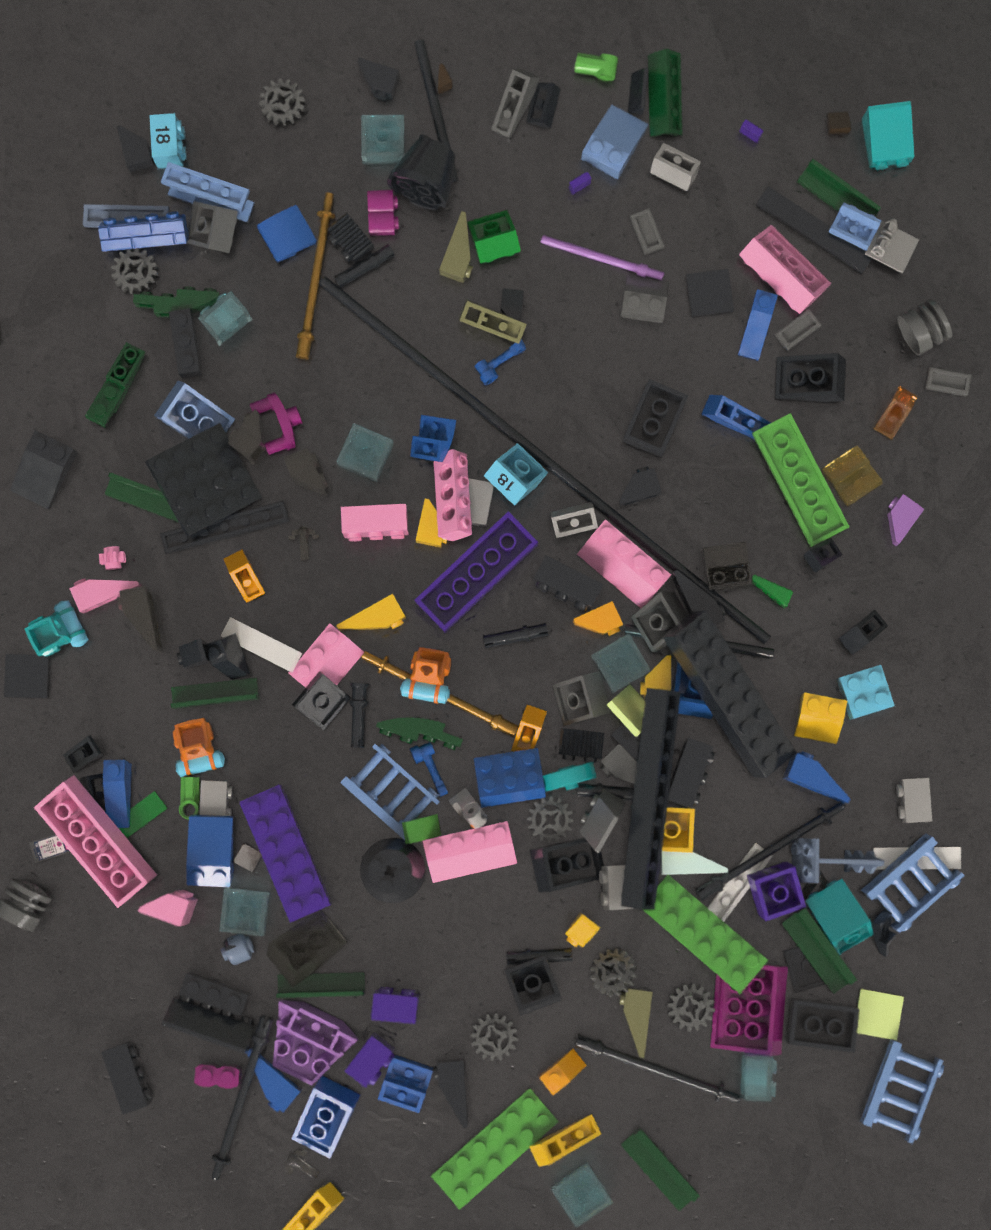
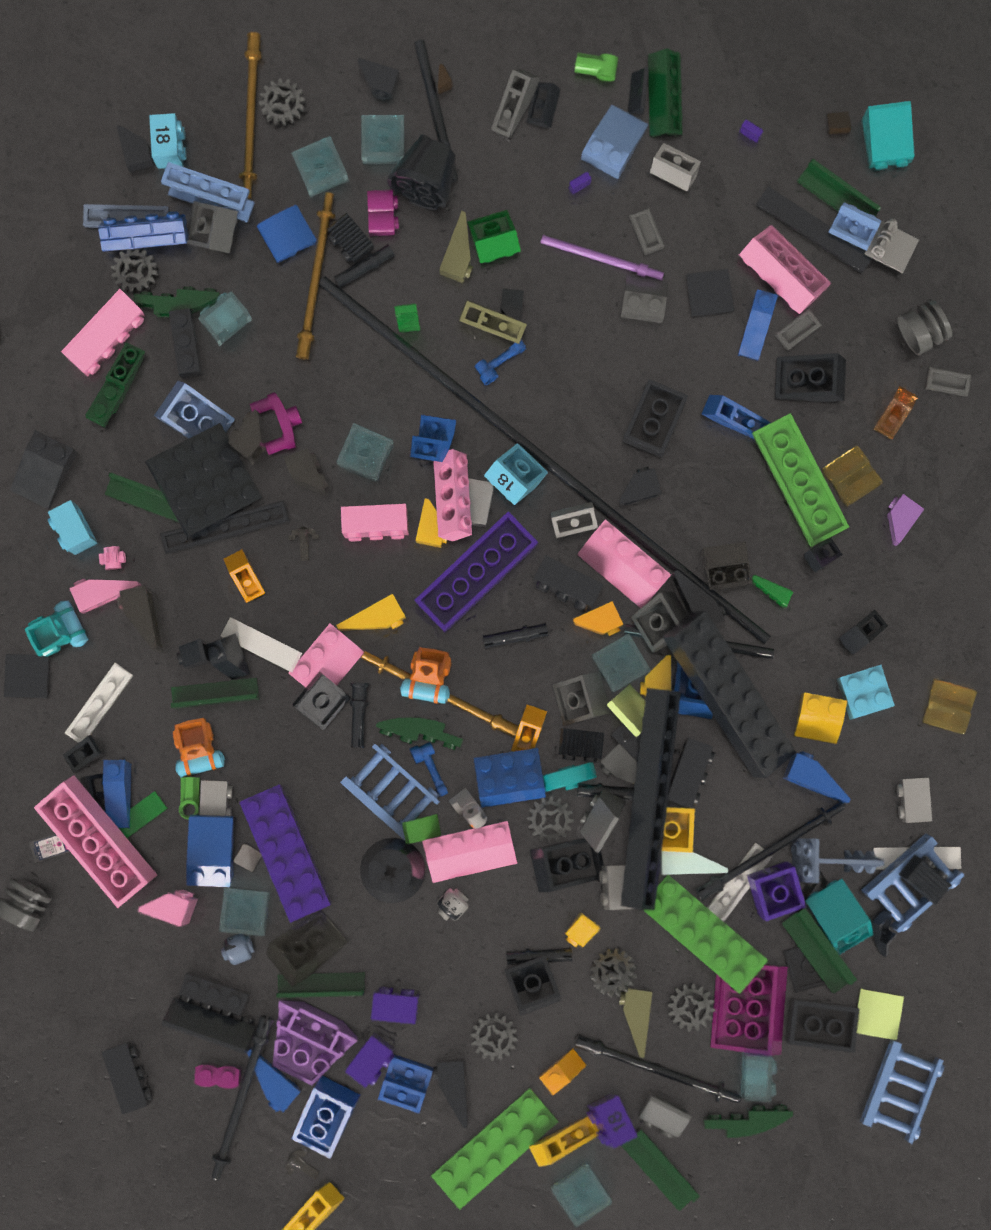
none -> medium azure brick [47,500,97,555]
none -> bright pink slope [61,289,145,377]
none -> white tile [65,663,133,743]
none -> pearl gold bar [239,32,262,199]
none -> clear light blue brick [291,136,349,197]
none -> green tile [395,304,420,333]
none -> light grey head [437,888,469,921]
none -> dark purple brick [587,1094,637,1148]
none -> slope [638,1091,692,1138]
none -> dark green slope [703,1105,793,1138]
none -> black brick [898,855,951,905]
none -> clear yellow slope [923,679,977,735]

